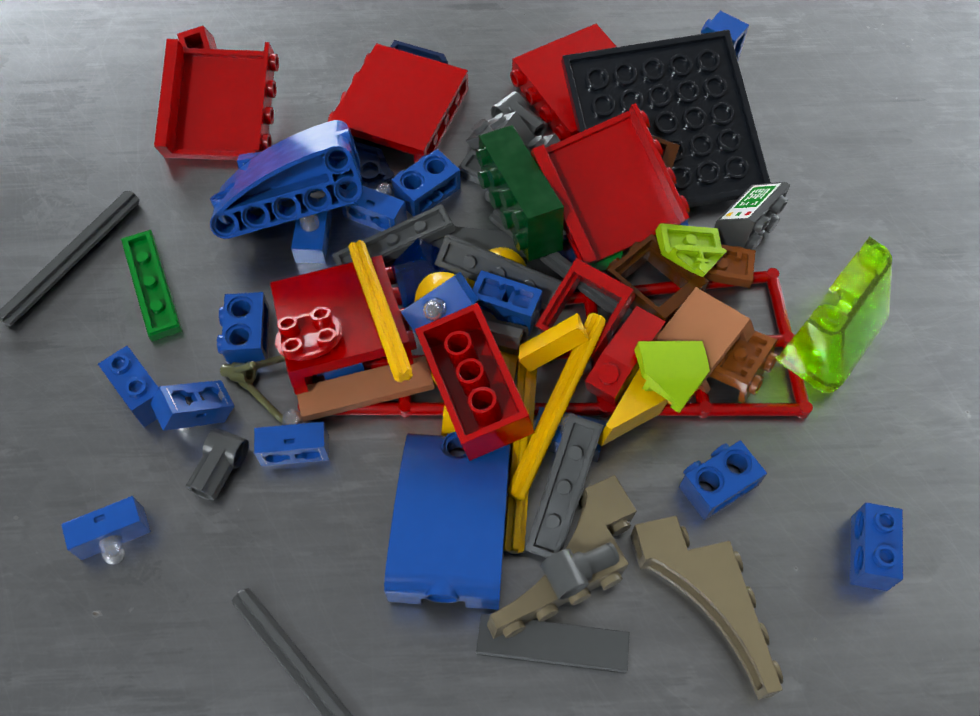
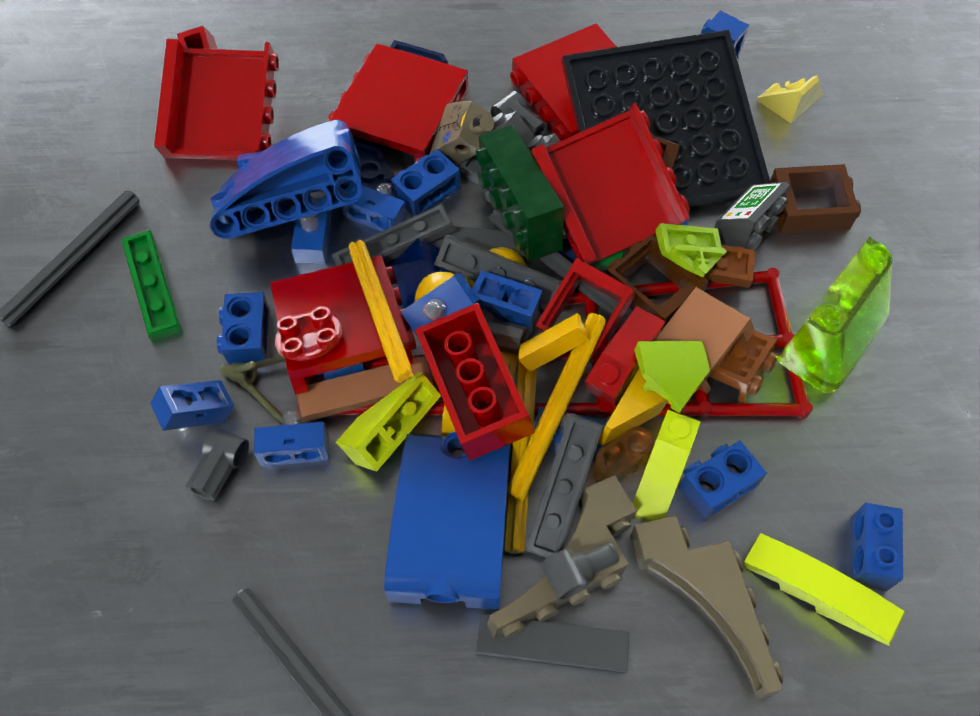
blue piece [61,496,151,565] -> none
blue brick [98,345,159,428] -> none
none -> neon yellow slope [336,372,441,472]
none -> dark tan torso [430,101,494,165]
none -> clear orange beam [593,427,654,483]
none -> neon yellow slope [632,410,701,522]
none -> neon yellow slope [744,533,905,646]
none -> light yellow slope [758,76,824,124]
none -> reddish brown window [770,164,861,234]

